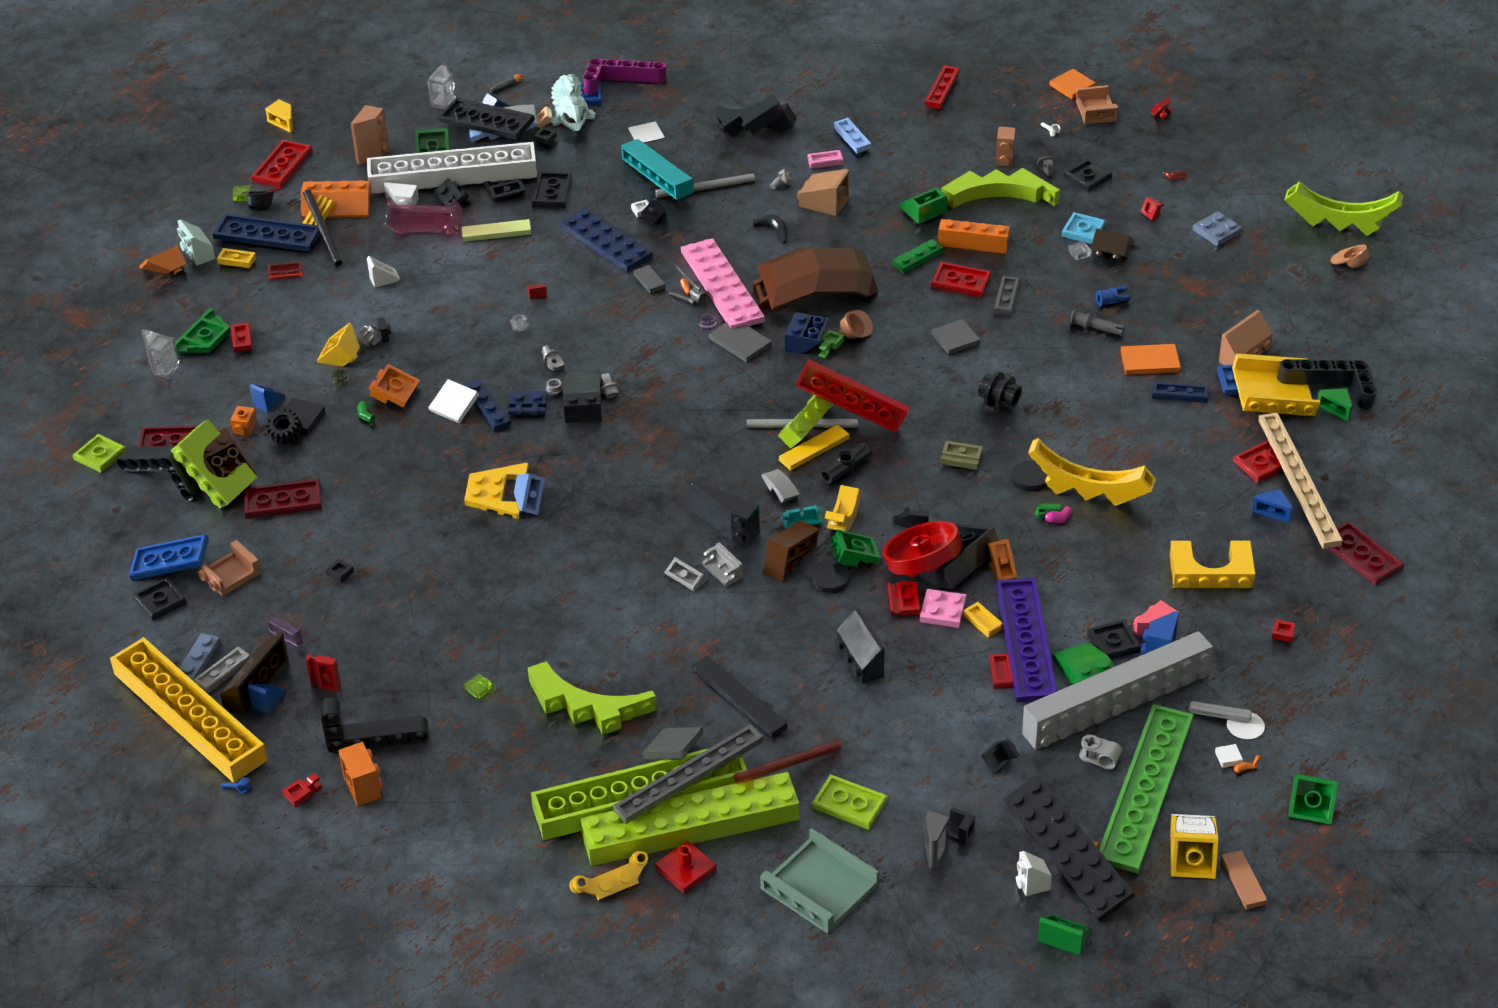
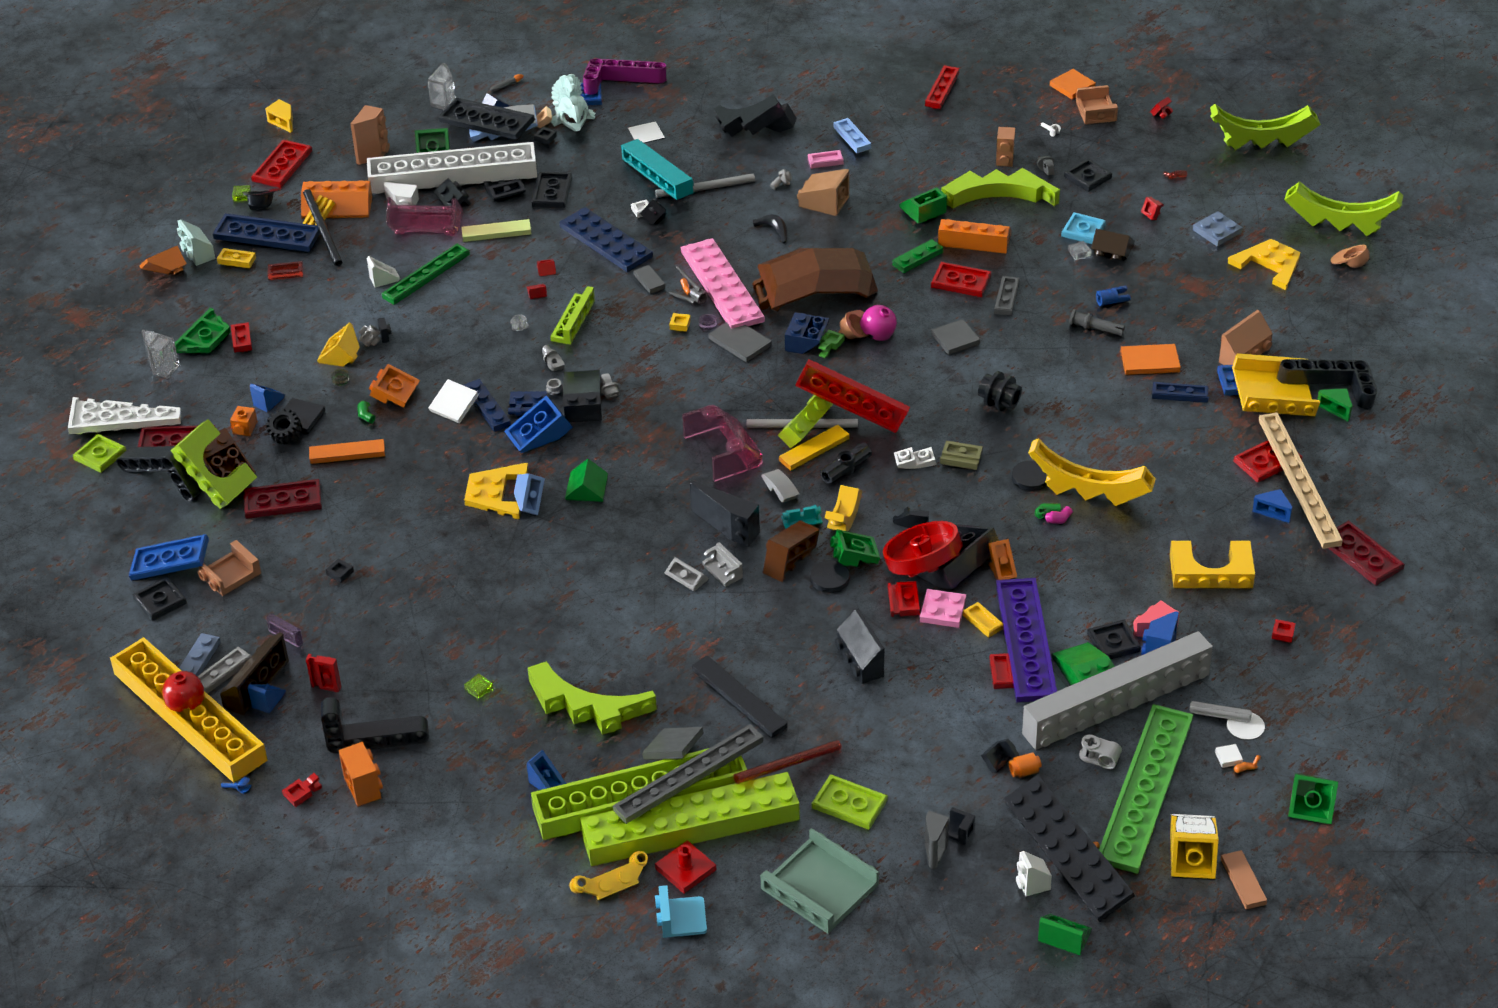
none -> white wing [68,397,182,434]
none -> red cylinder [162,671,205,712]
none -> orange tile [309,439,385,464]
none -> green tile [382,243,470,305]
none -> blue slope [504,395,573,453]
none -> blue slope [526,750,567,790]
none -> red slope [536,259,556,276]
none -> lime fence [550,286,595,345]
none -> green slope [565,459,608,502]
none -> medium azure bracket [655,885,707,938]
none -> yellow plate [669,313,691,332]
none -> clear pink windscreen [682,405,763,481]
none -> dark pink cylinder [860,305,897,341]
none -> white slope [894,447,937,469]
none -> orange brick [1009,752,1042,778]
none -> lime arch [1210,104,1321,150]
none -> yellow wing [1228,239,1301,290]

